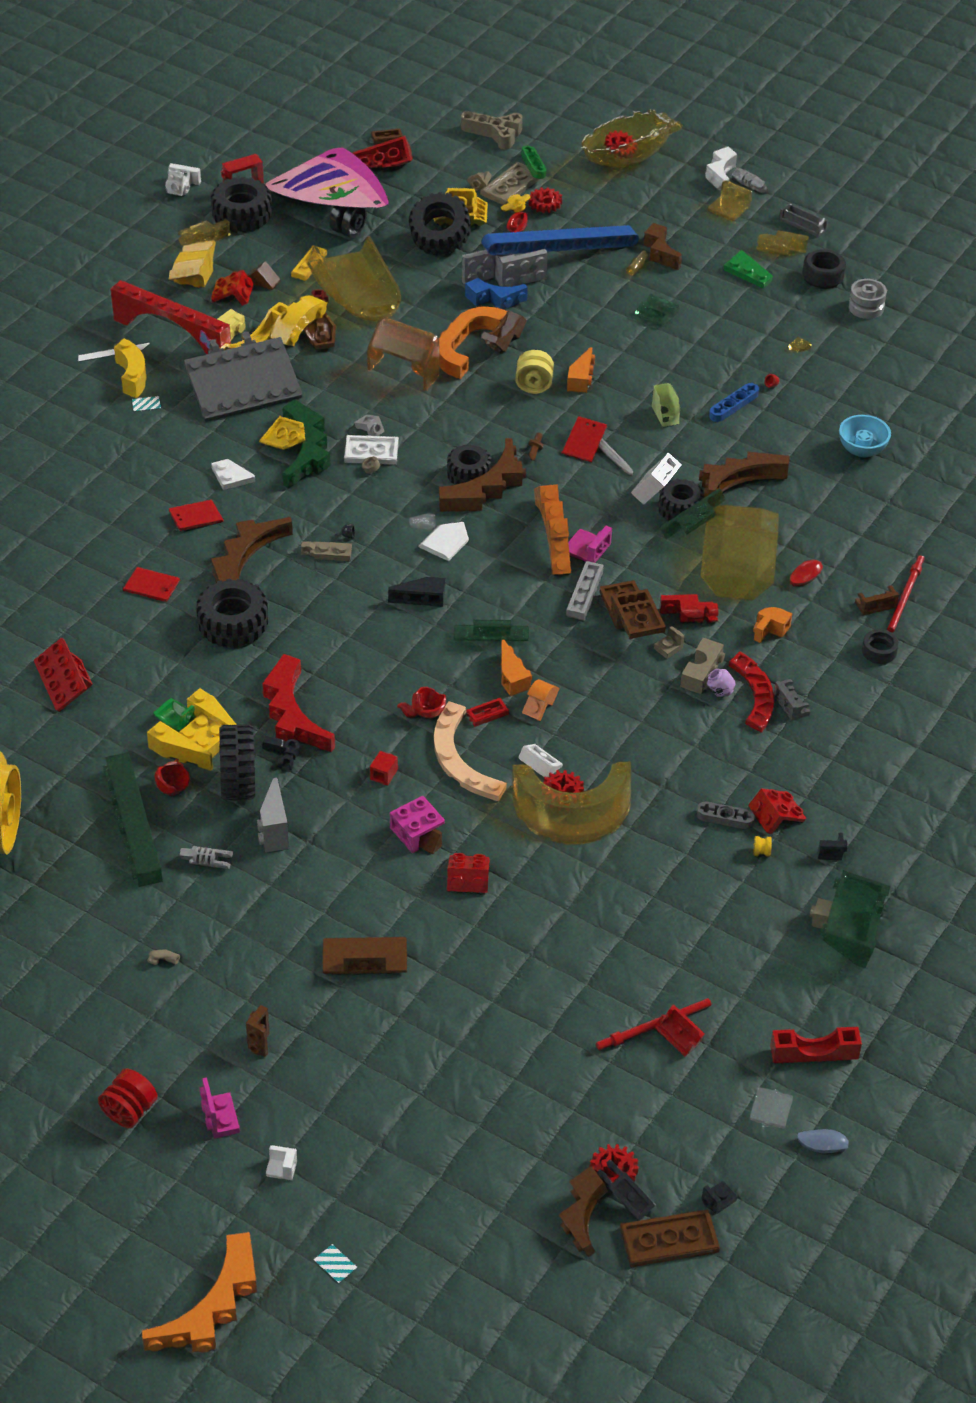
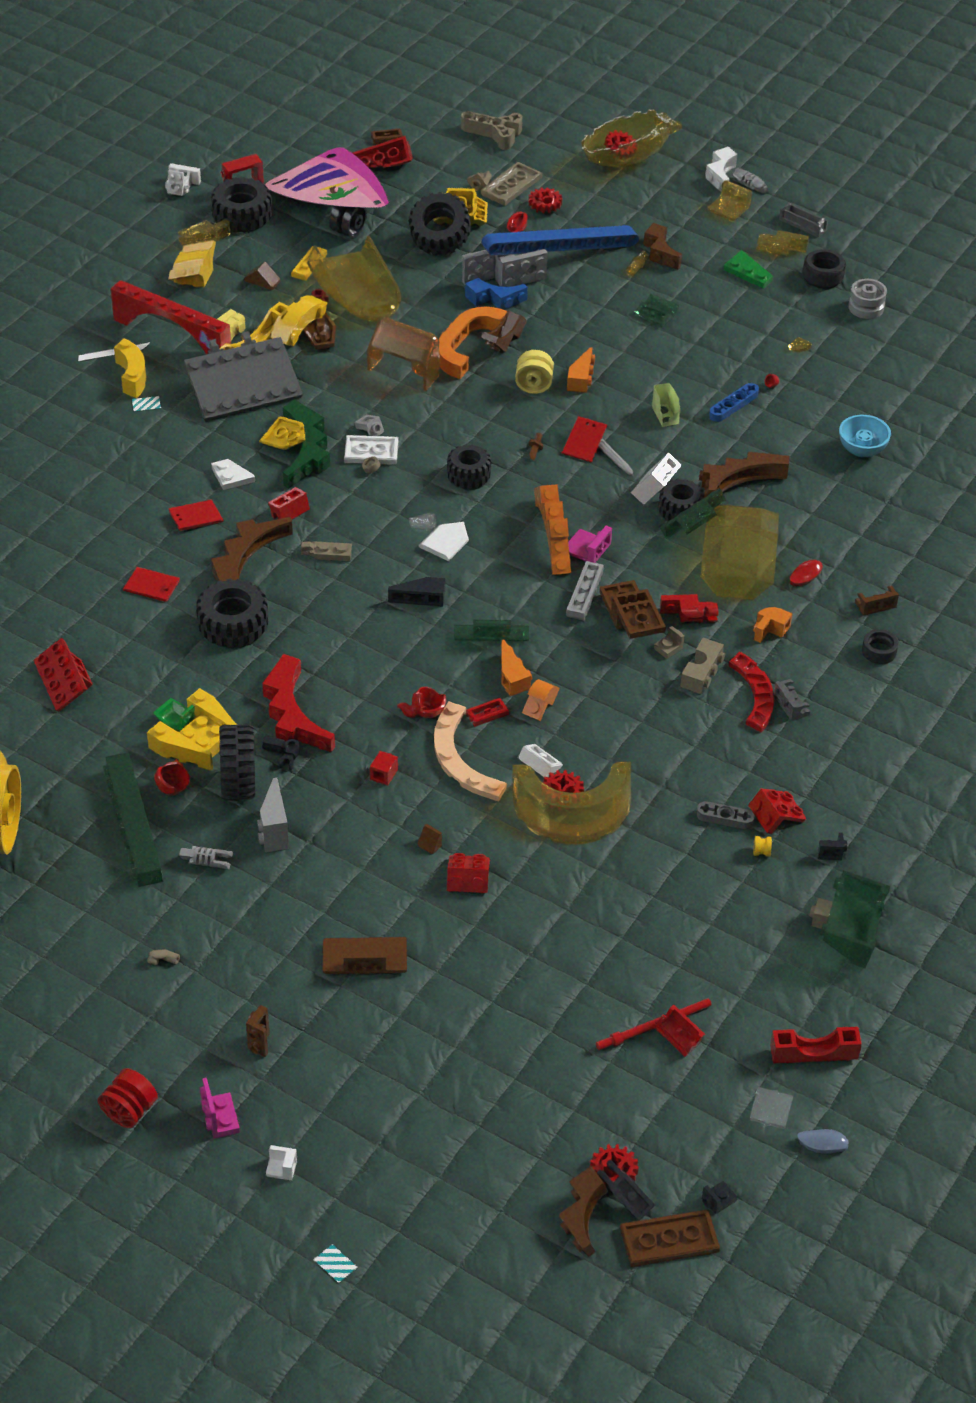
orange arch [142,1232,257,1353] -> none
red bracket [211,270,254,306] -> none
black hinge [341,524,355,538] -> none
dark pink bracket [390,796,445,853] -> none
reddish brown arch [439,438,526,512] -> none
yellow plate [501,194,530,213] -> none
green beam [521,146,547,179] -> none
lavender head [707,669,735,697] -> none
red bar [887,555,924,633] -> none
none -> red hinge [268,487,310,520]

